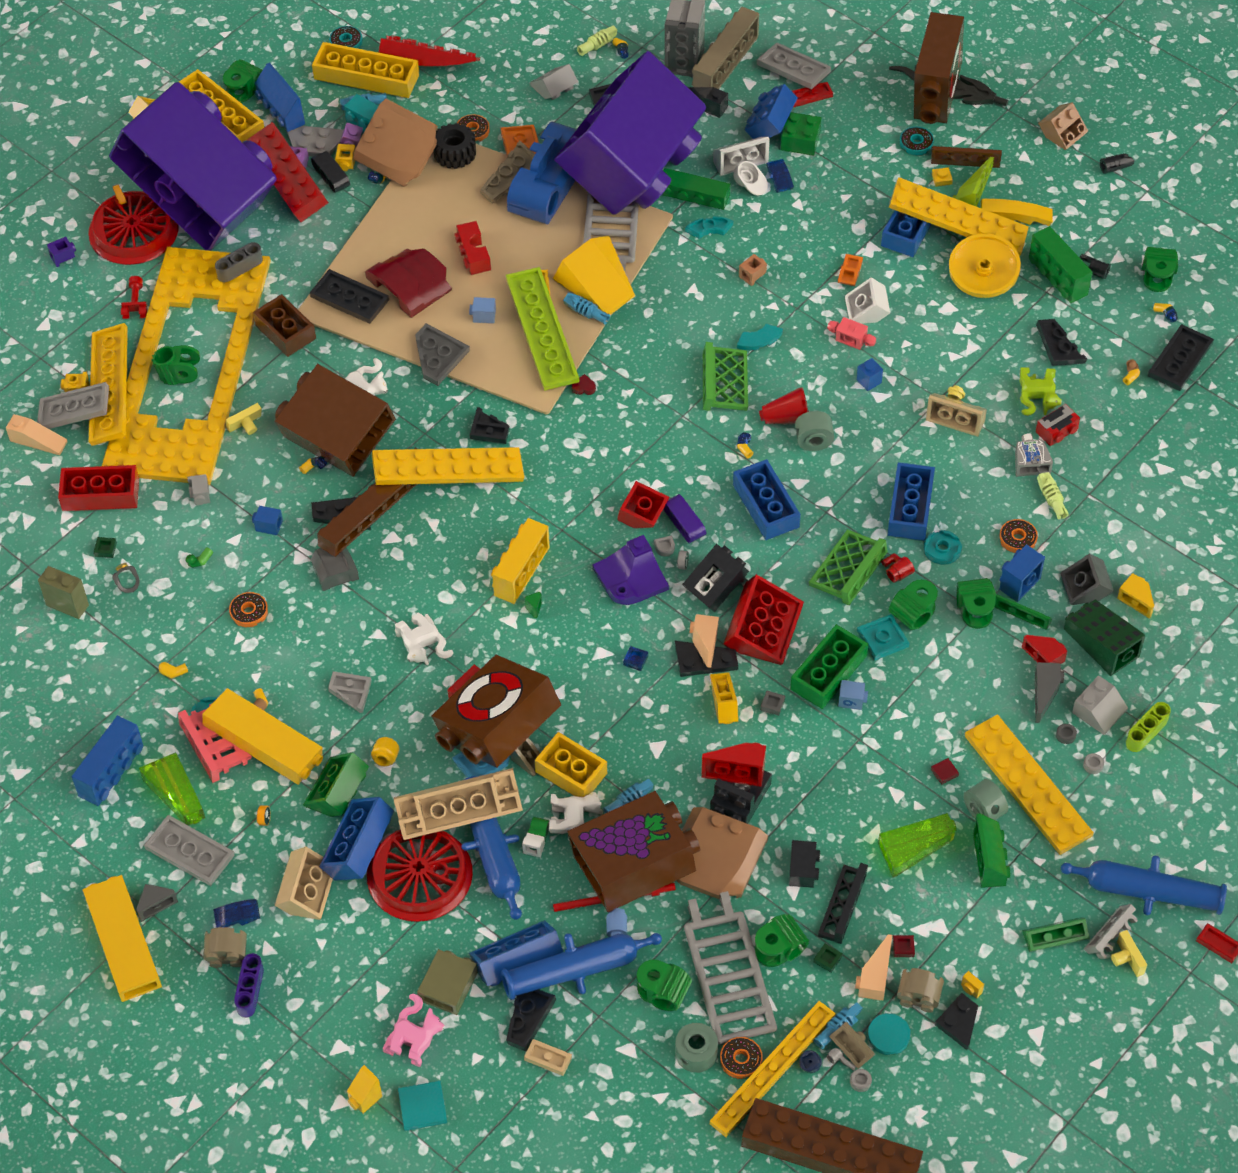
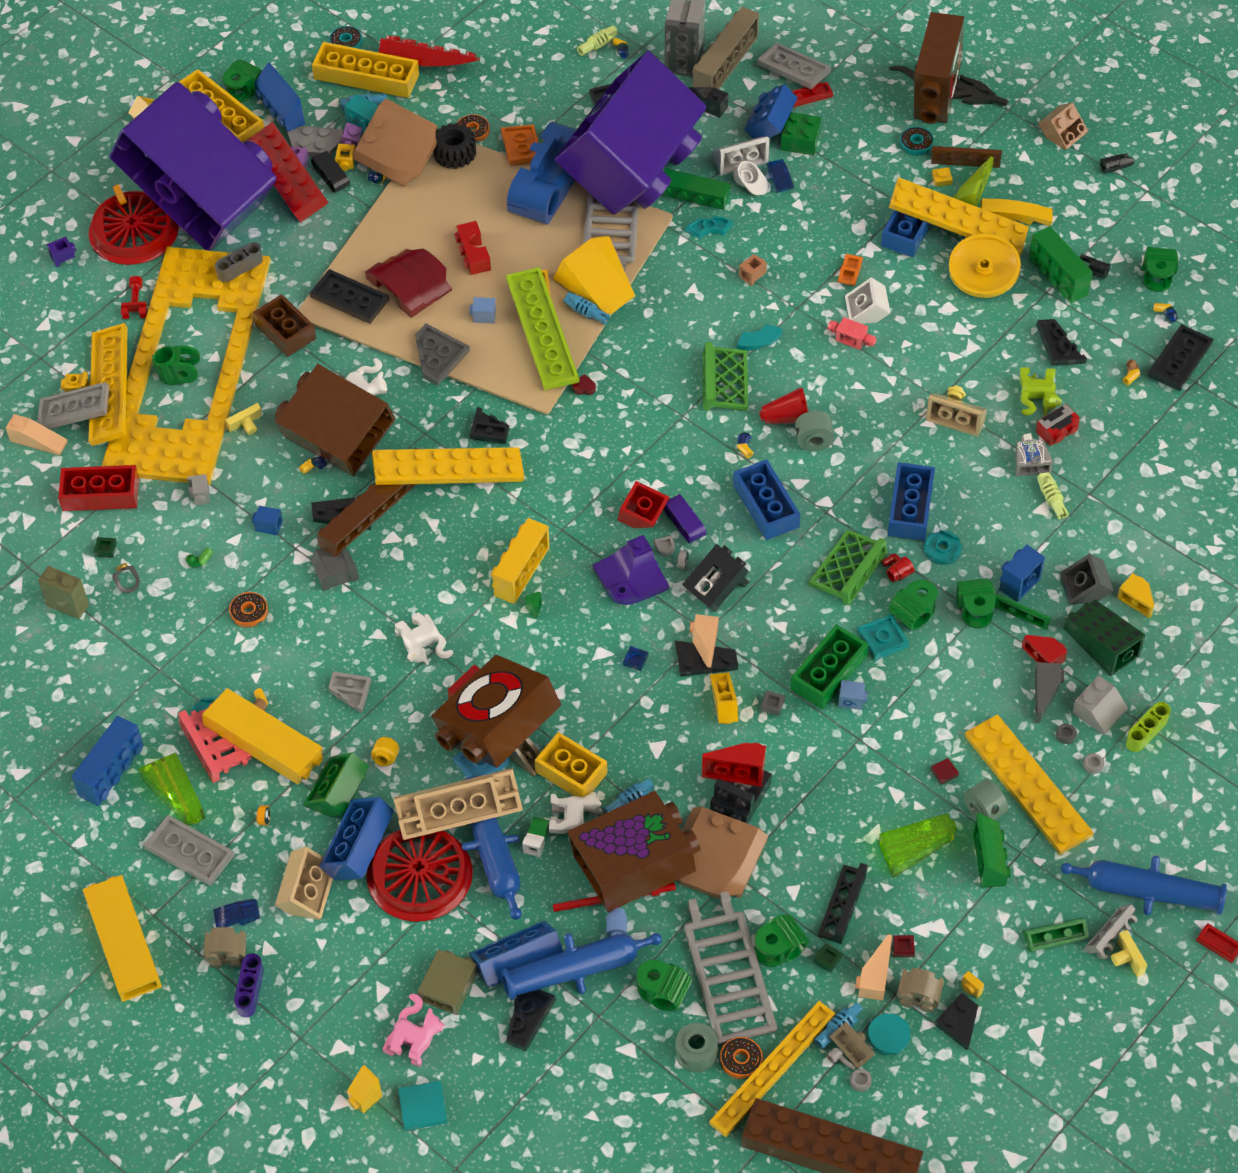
dark grey slope [136,884,178,922] -> none
yellow arm [159,662,188,679] -> none
dark tan wing [480,140,535,204] -> none
tan plate [524,1039,572,1076] -> none
light grey slope [529,64,578,100] -> none
red slope [723,574,804,665] -> none
black brick [789,840,820,888] -> none
dark blue tile [799,1050,822,1073] -> none
blue brick [856,358,883,391] -> none
tile [999,519,1038,553] -> none

